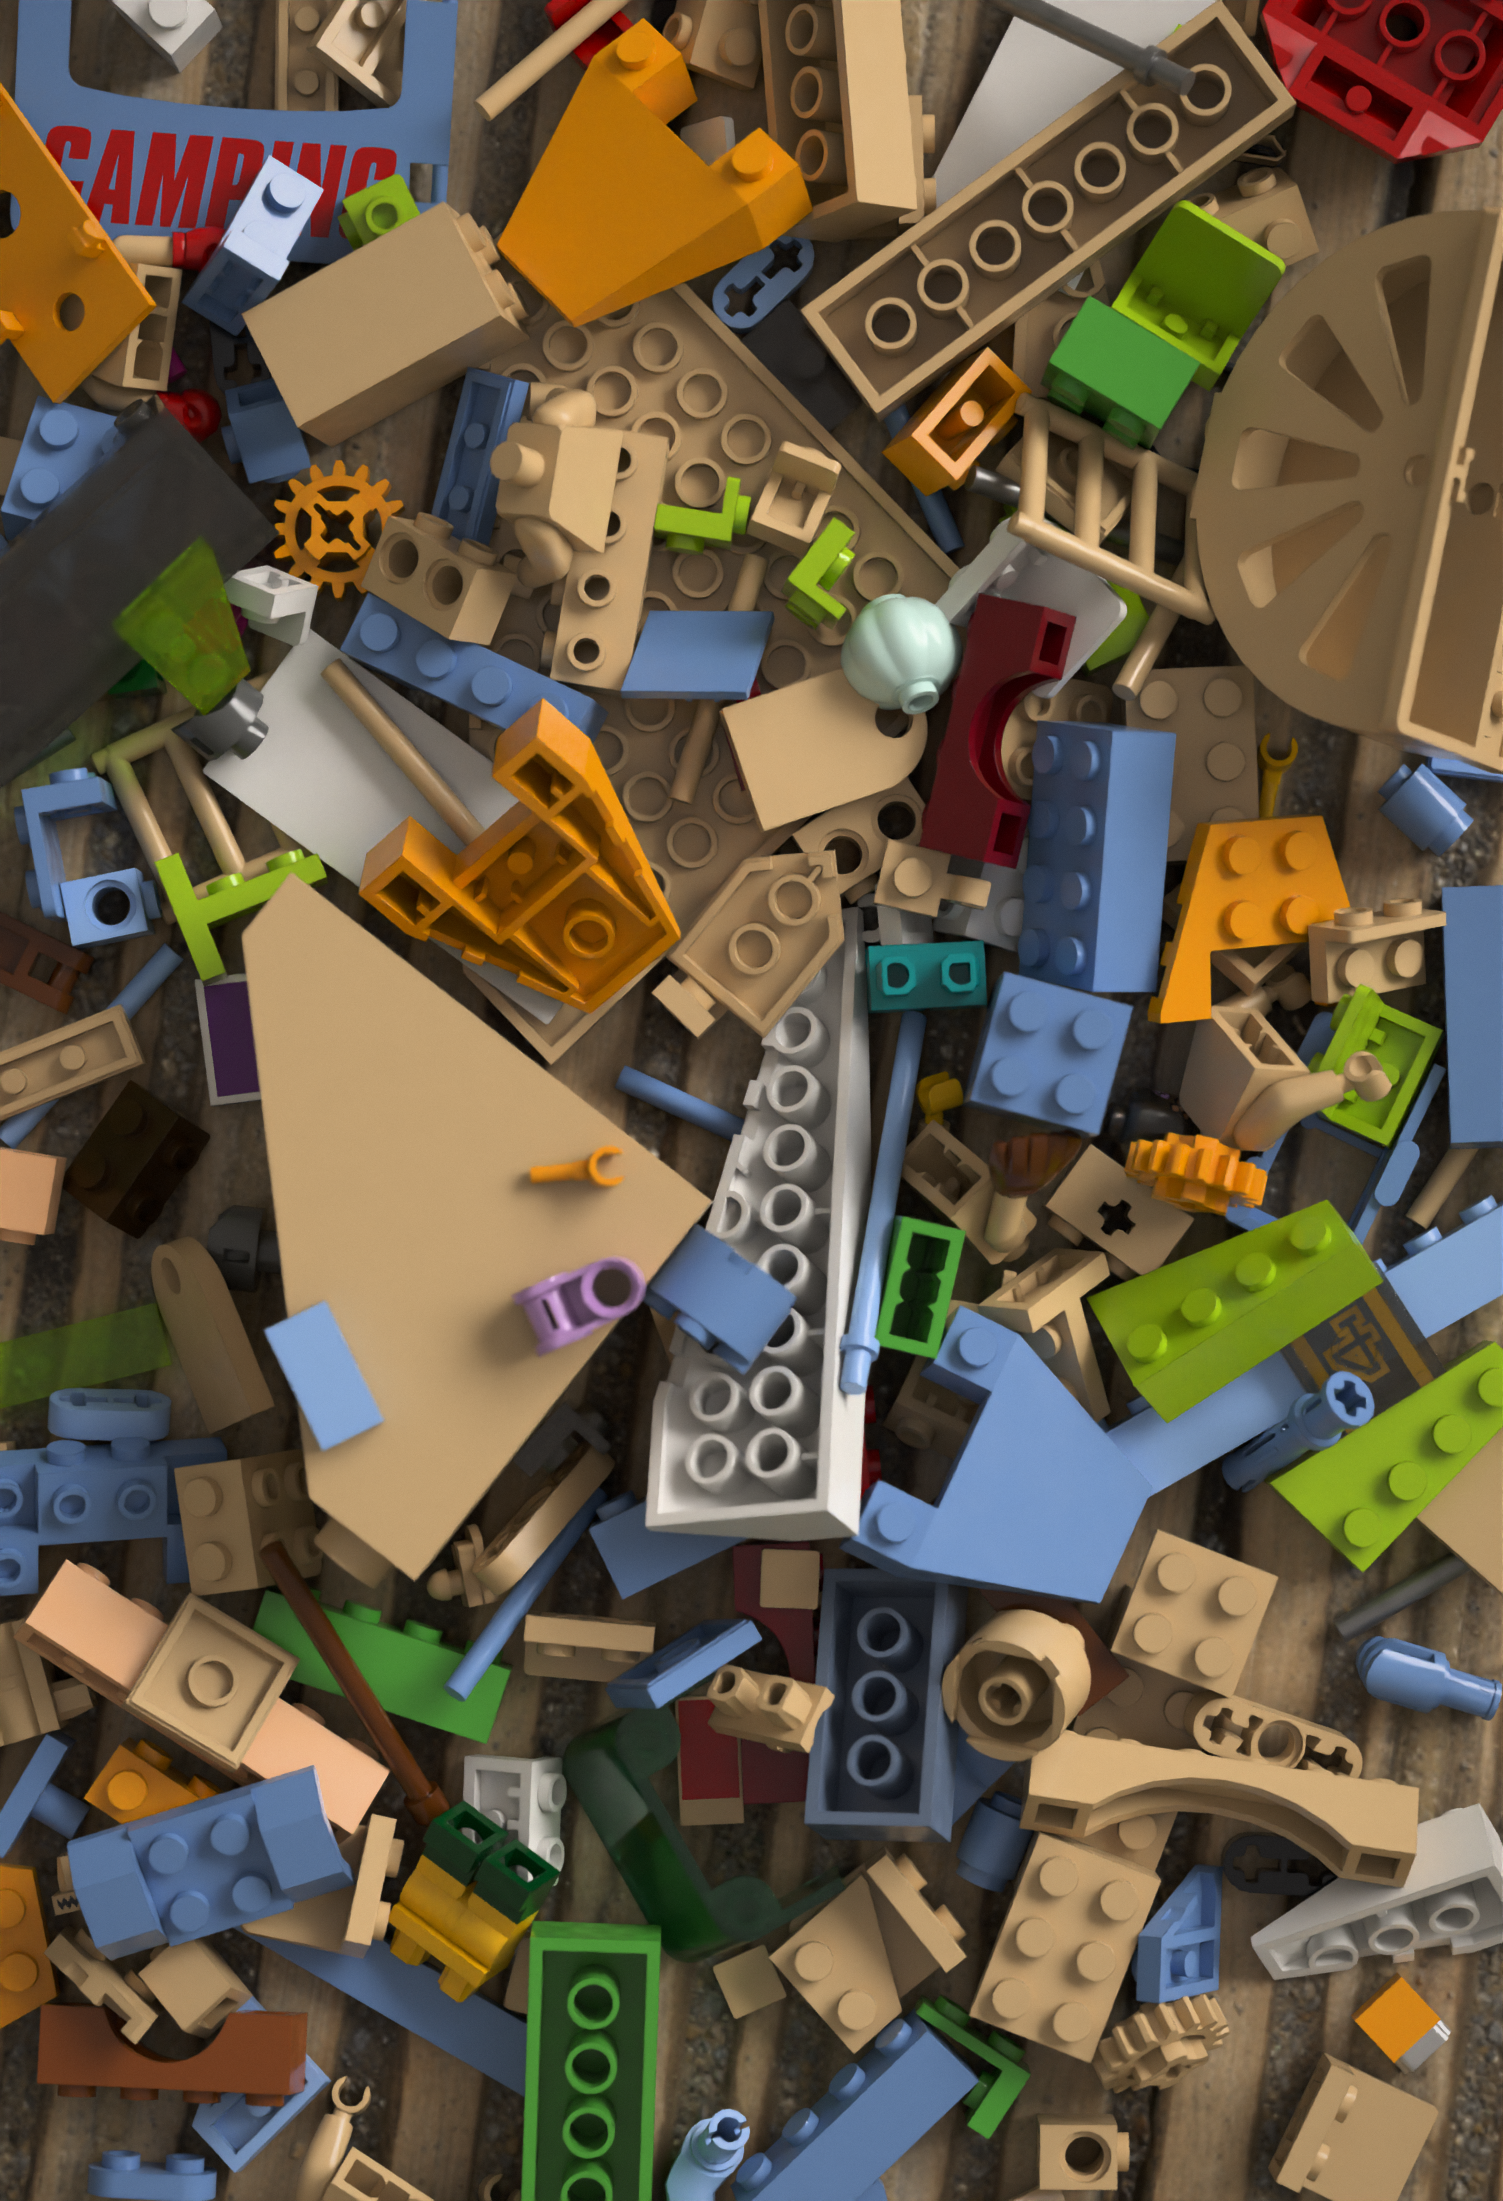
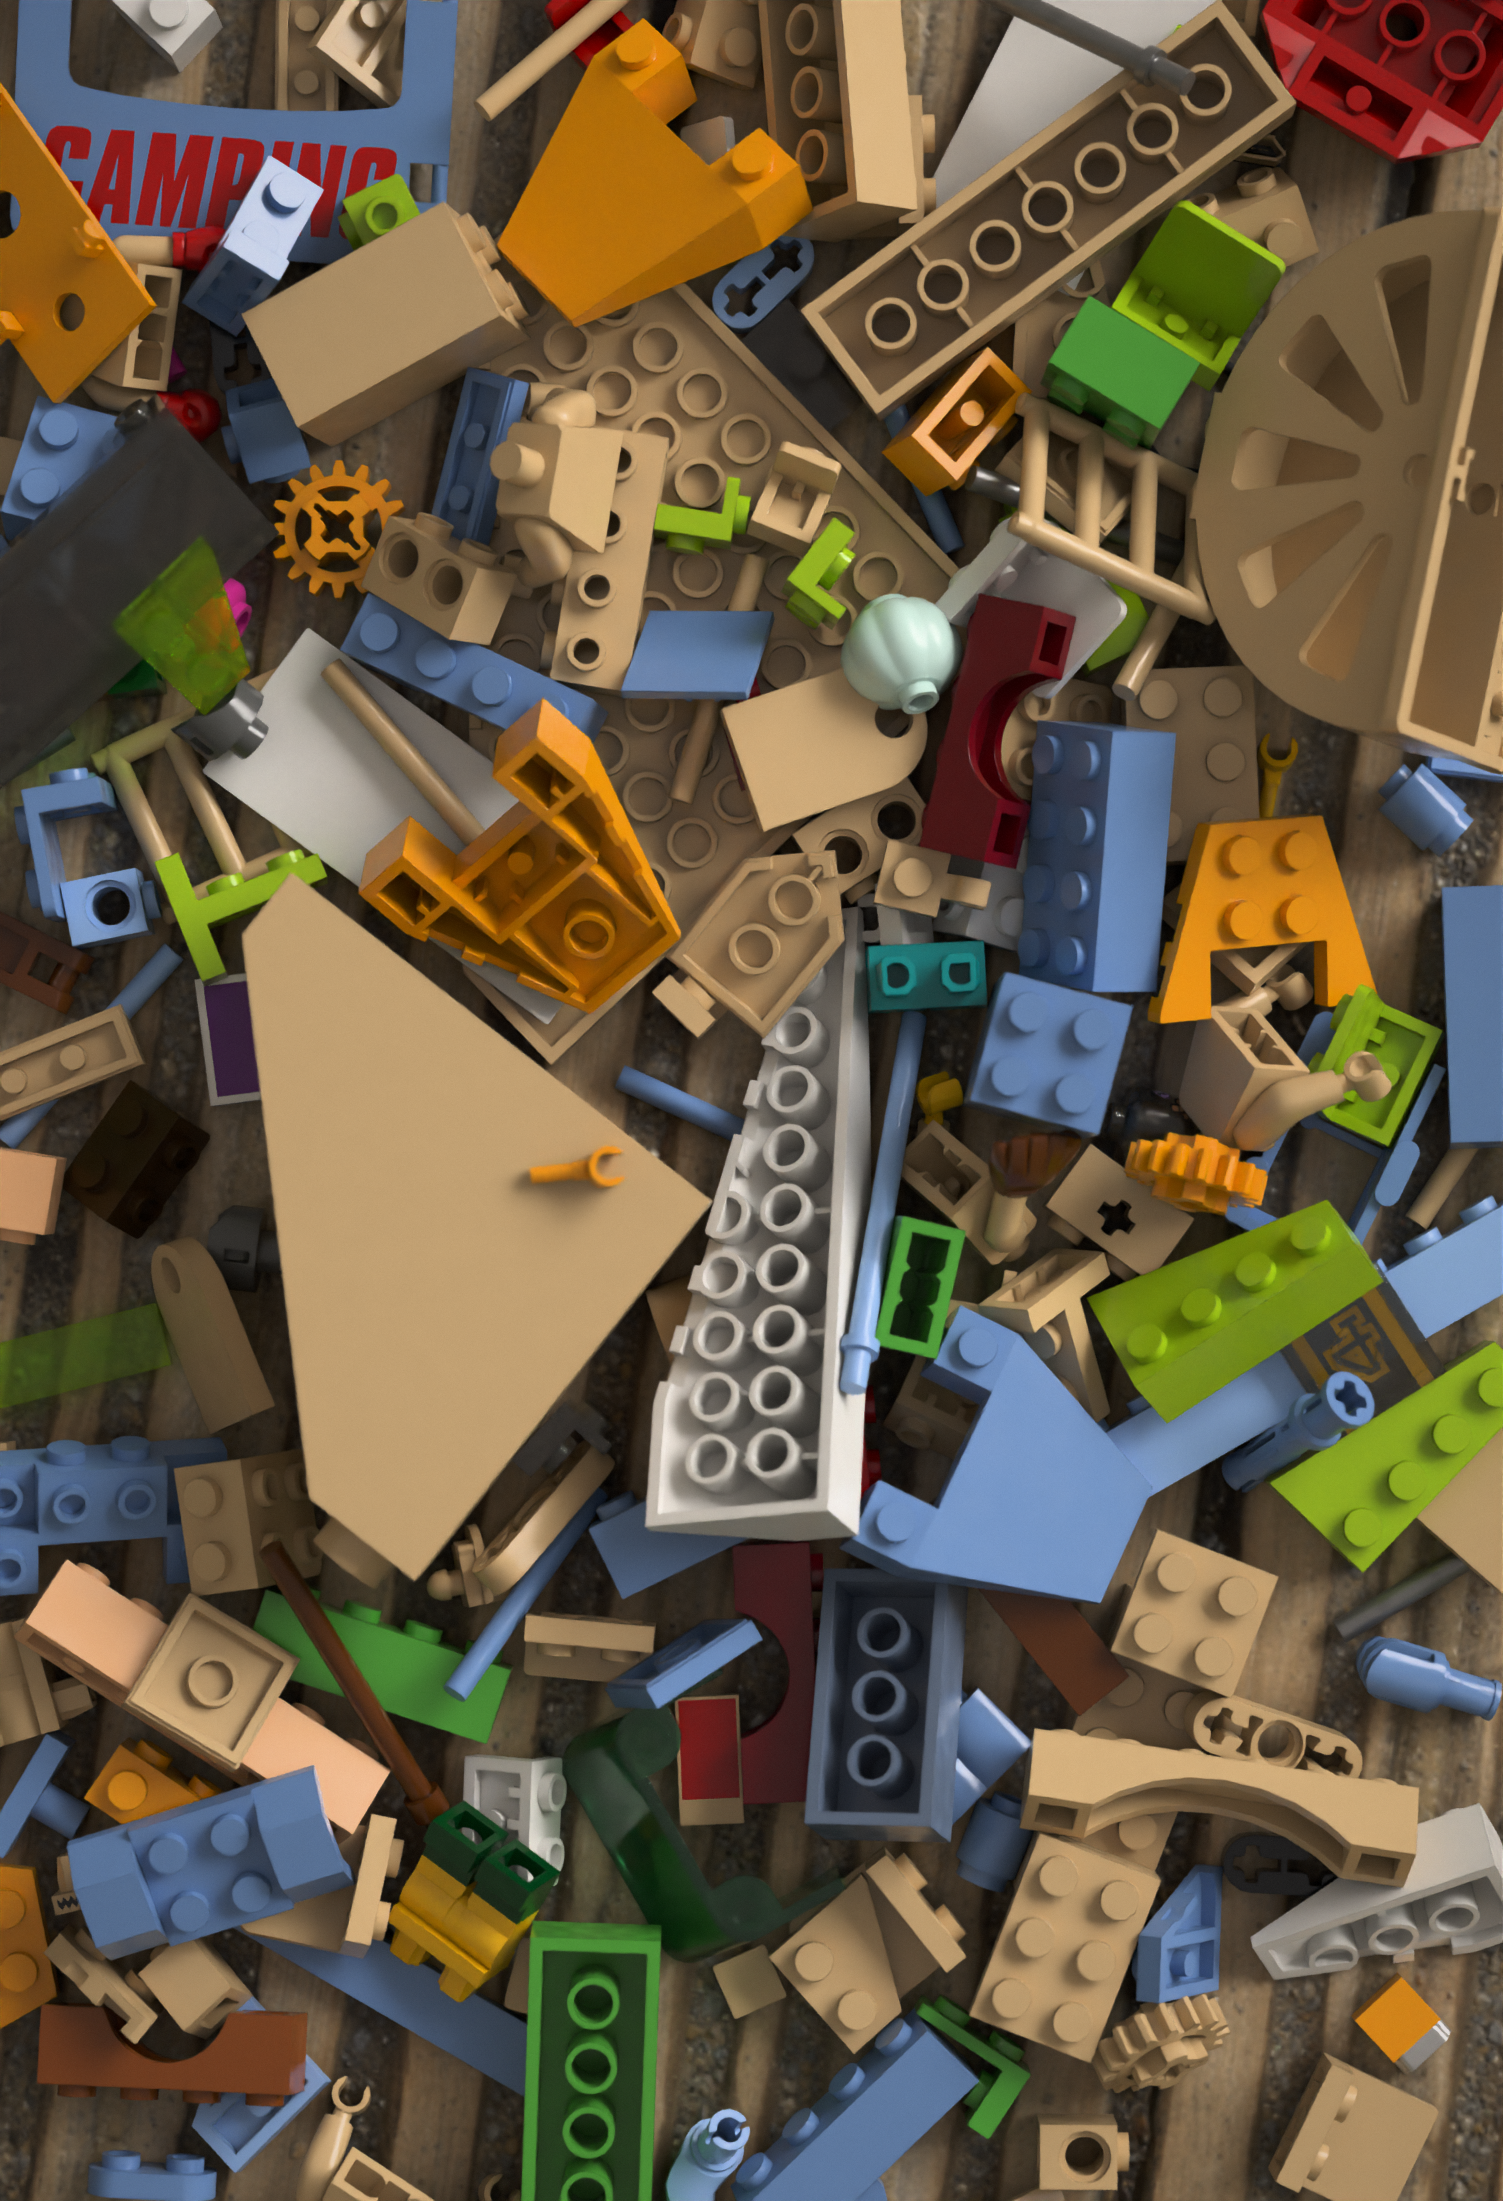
light blue beam [47,1388,172,1441] -> none
white bracket [218,565,319,646] -> none
light blue tile [264,1301,385,1451] -> none
lavender piece [511,1256,646,1357] -> none
medium blue brick [642,1223,797,1375] -> none
tan hips [707,1664,835,1753] -> none
tan piece [760,1549,820,1609] -> none
tan brick [941,1609,1091,1762] -> none
tan bracket [1308,898,1447,1004] -> none

